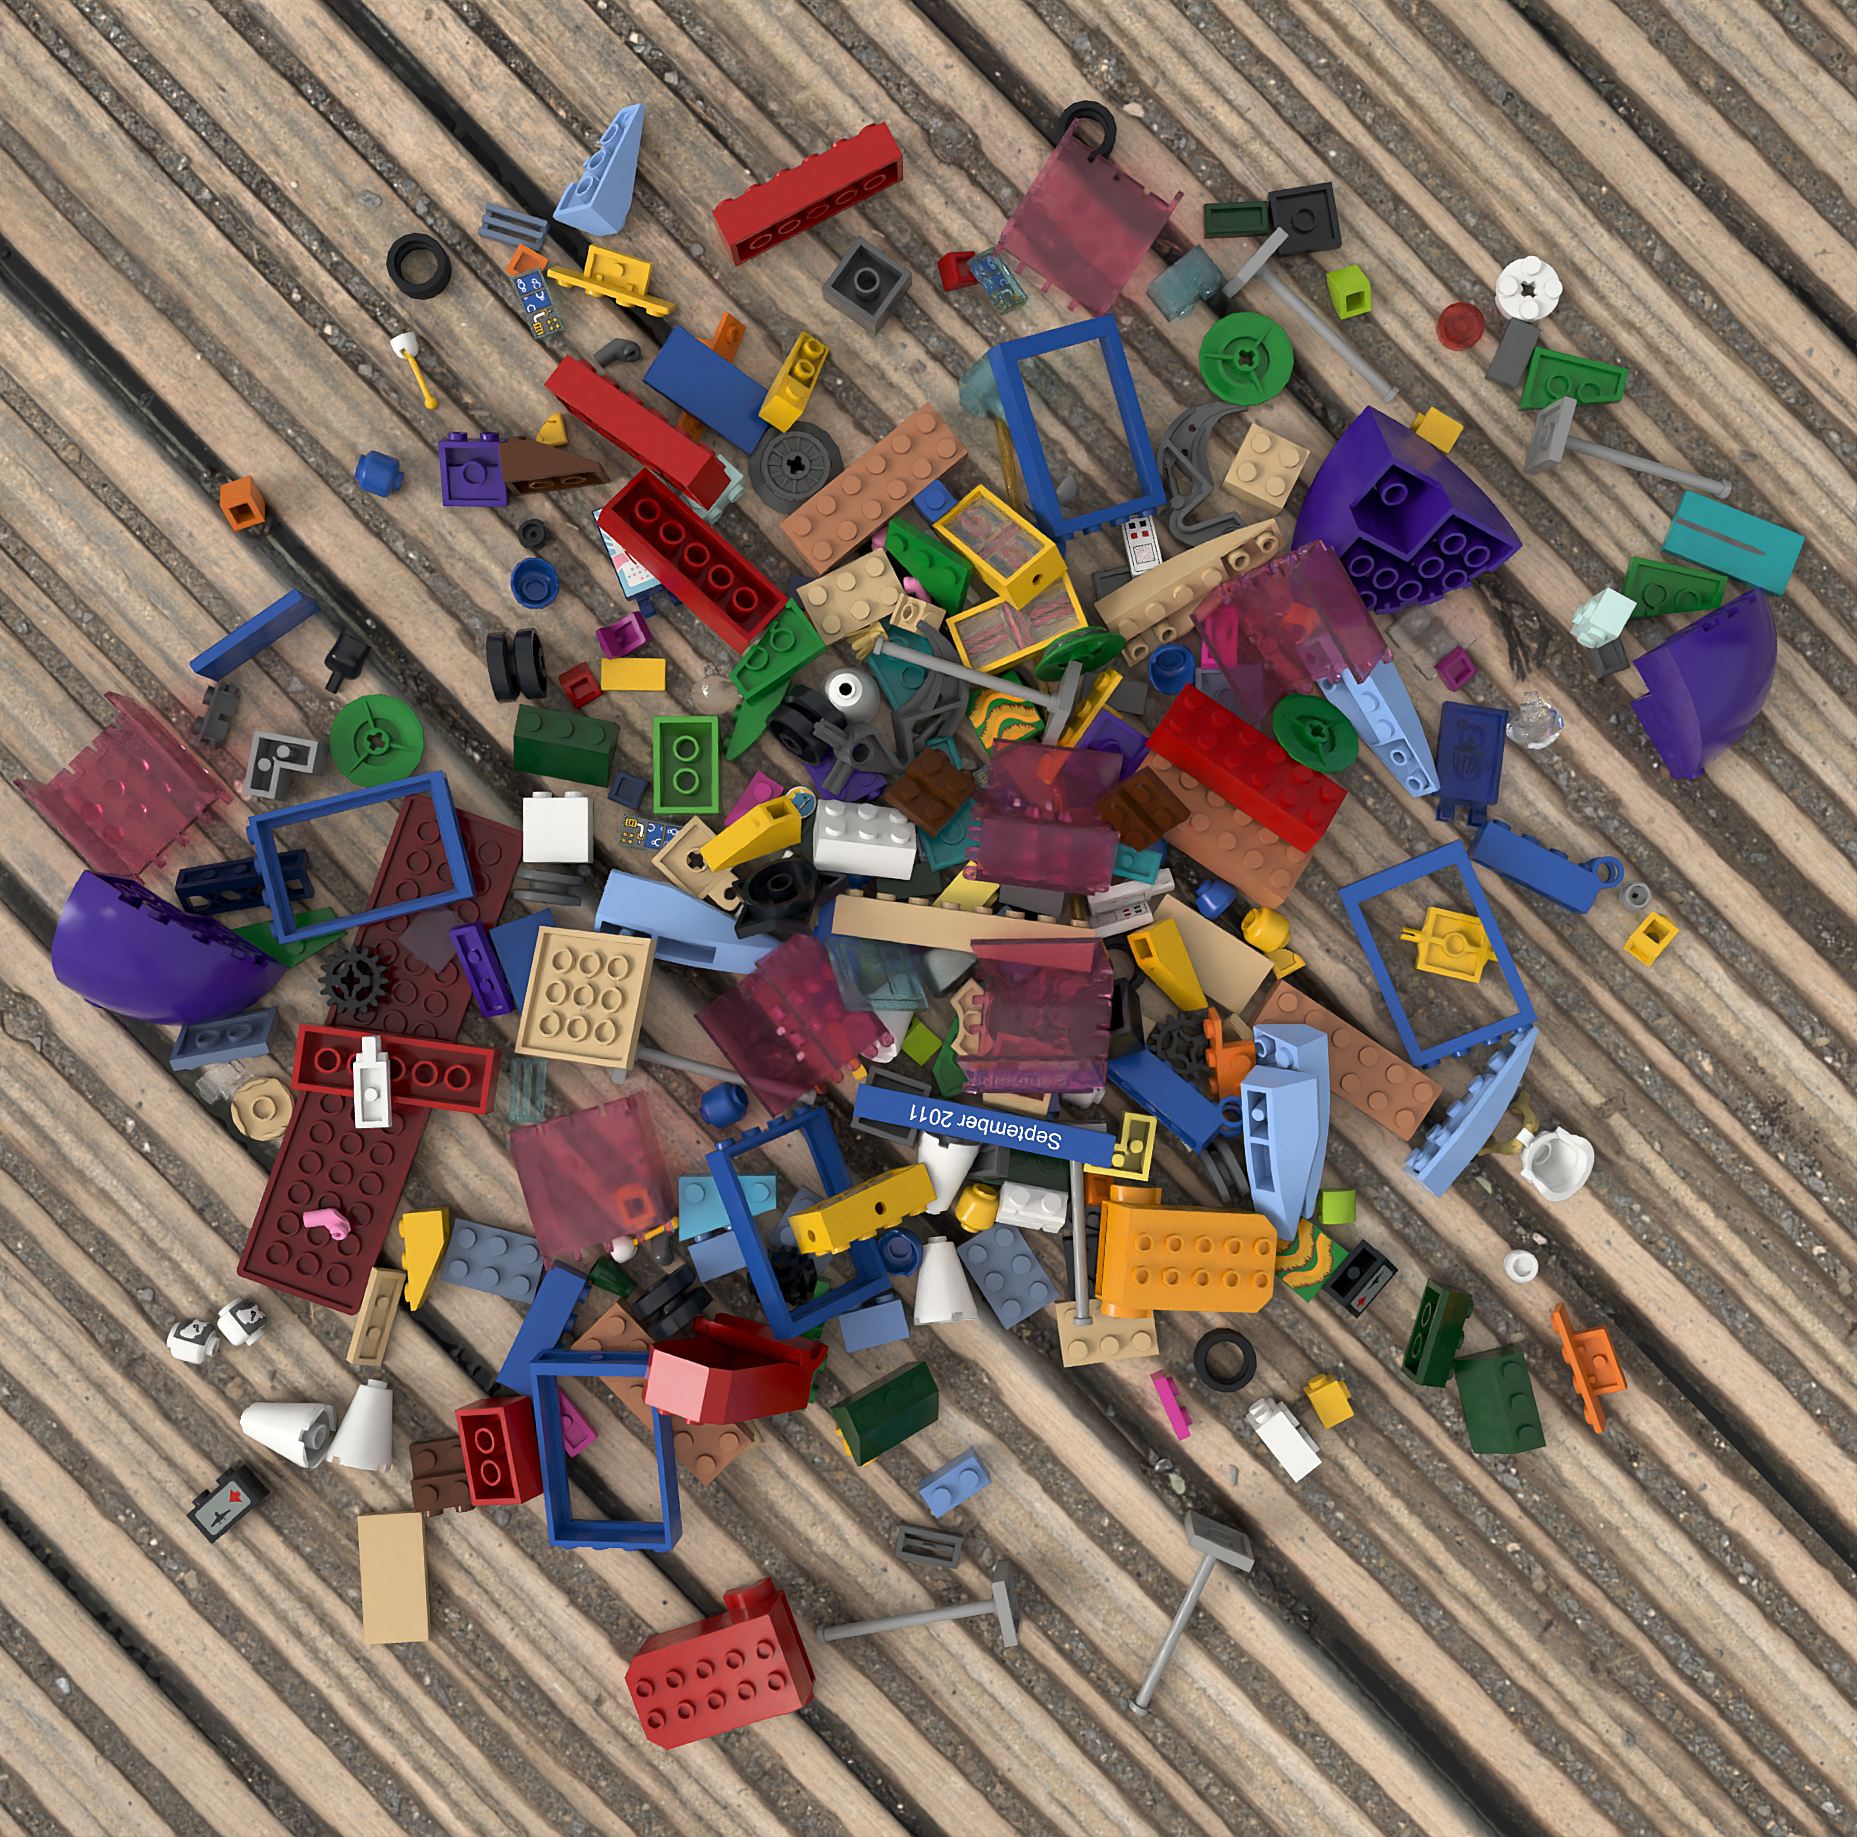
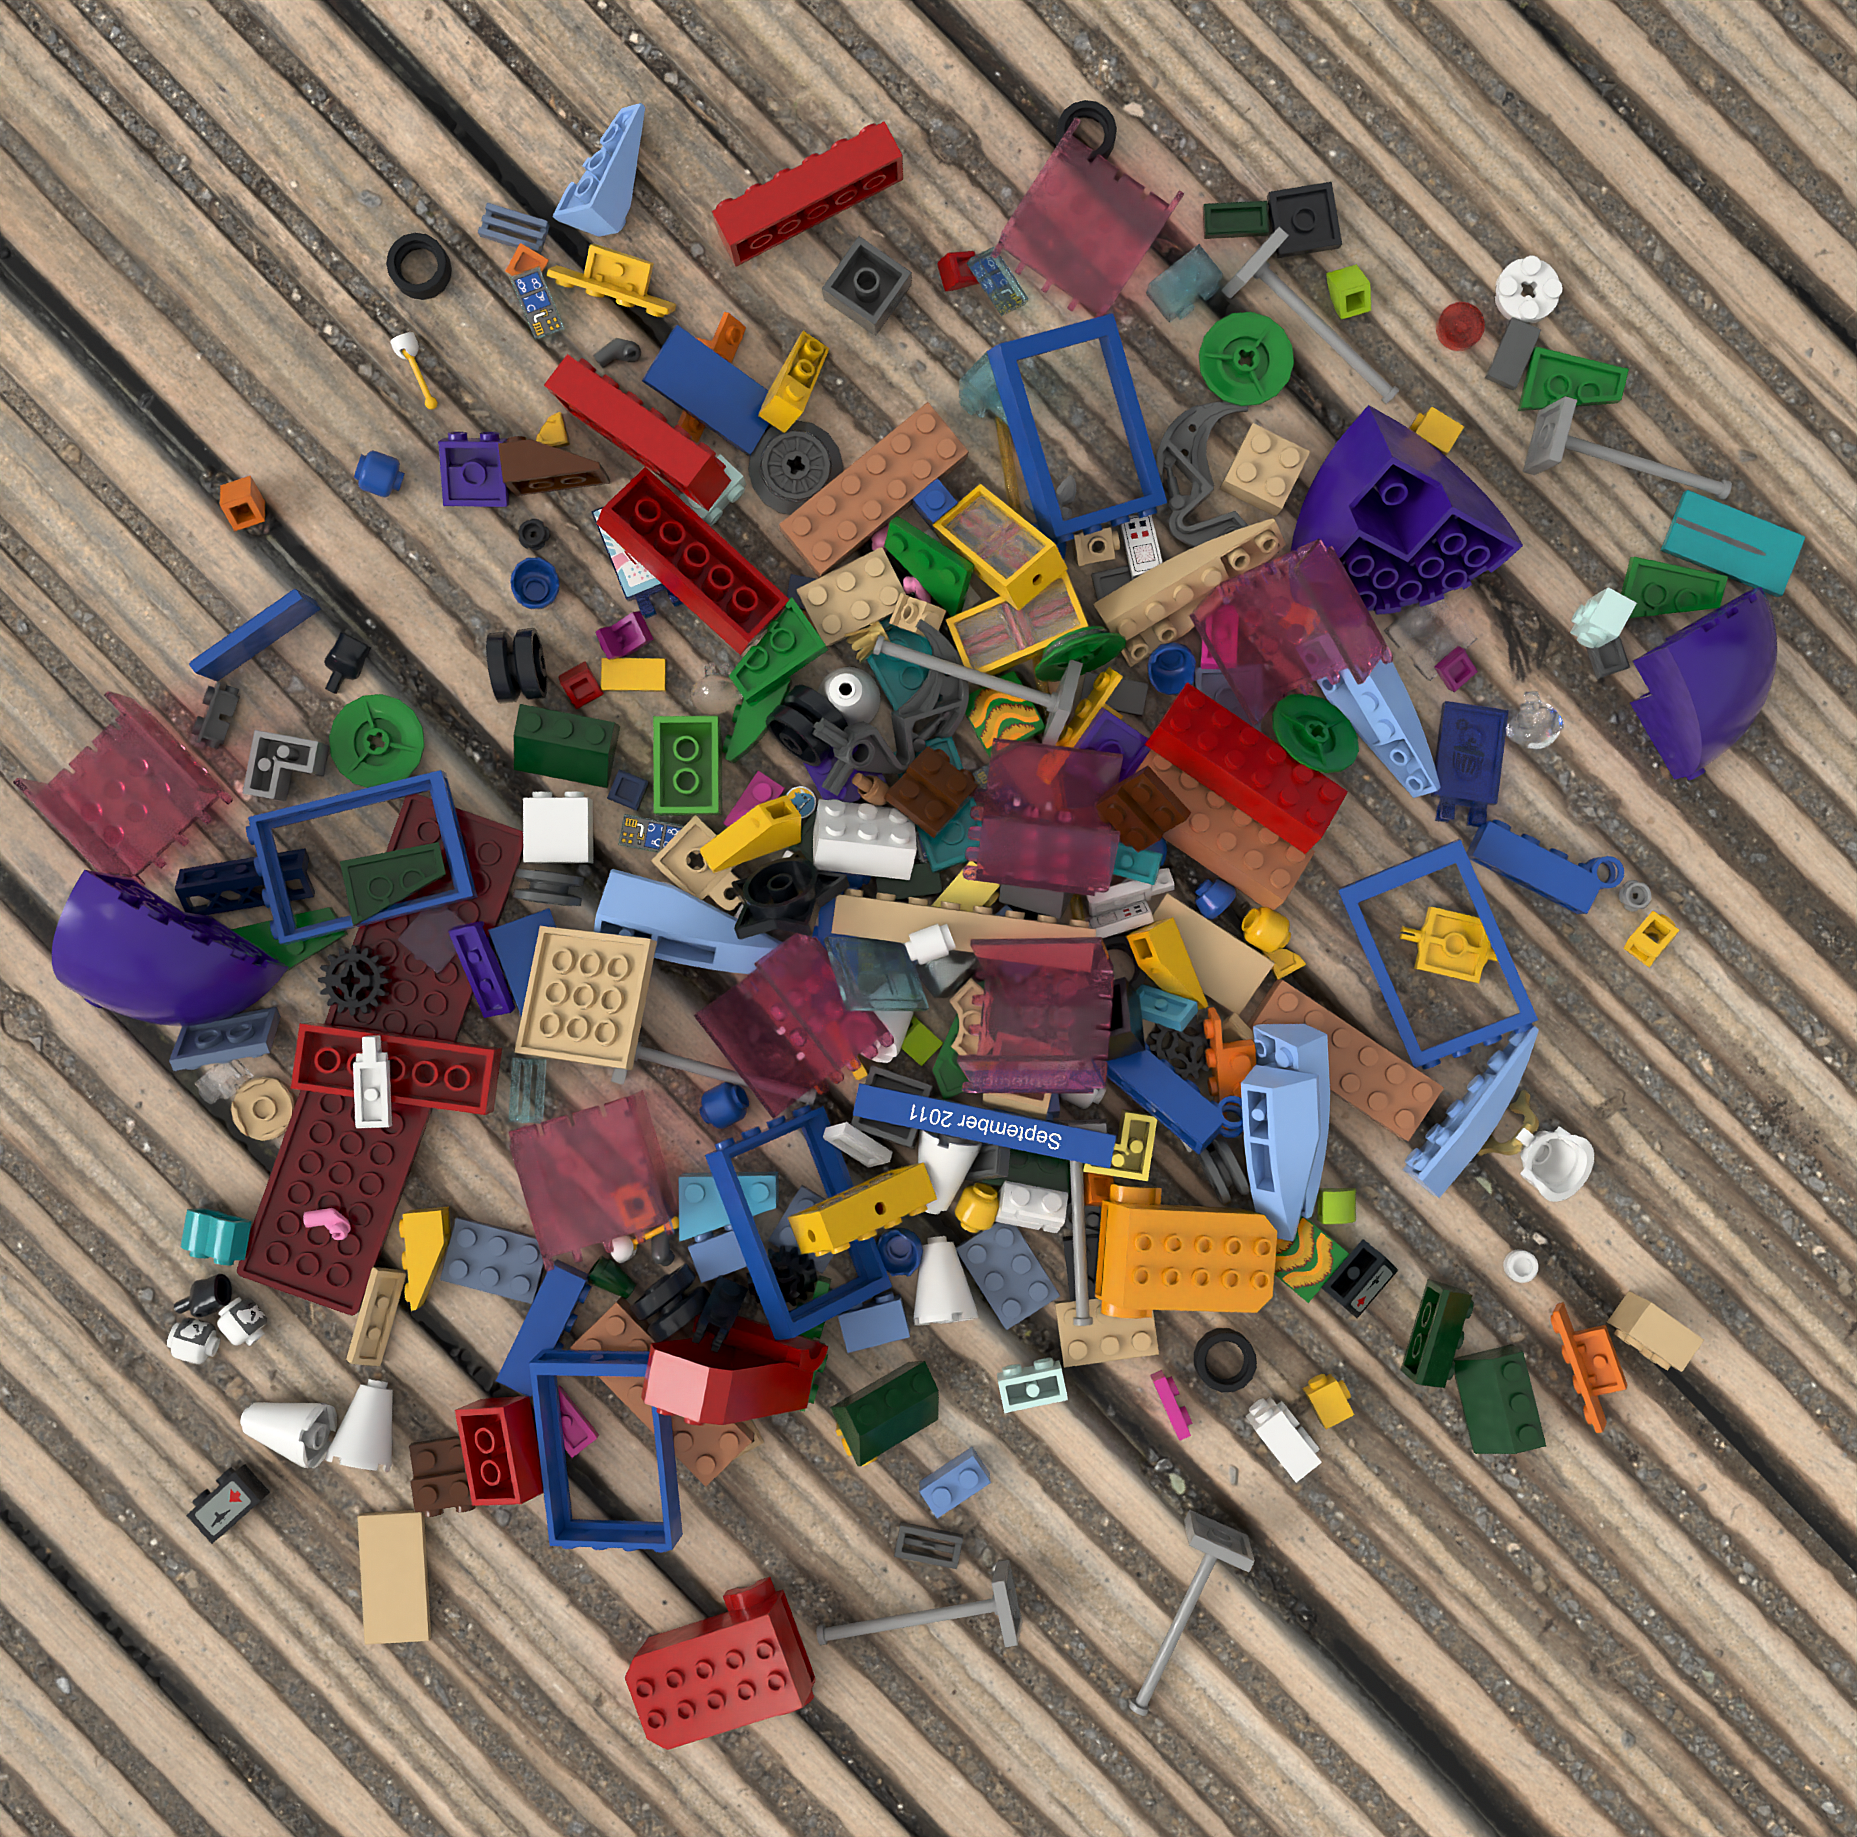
none -> black piece [174,1274,232,1318]
none -> teal brick [180,1208,252,1266]
none -> dark green wing [340,842,446,927]
none -> black hinge [692,1275,749,1353]
none -> white tile [823,1122,893,1168]
none -> medium nougat cylinder [852,773,890,806]
none -> white brick [905,924,956,965]
none -> light aqua brick [997,1358,1068,1413]
none -> tan brick [1071,523,1120,567]
none -> medium azure plate [1136,984,1198,1032]
none -> tan brick [1607,1291,1704,1372]

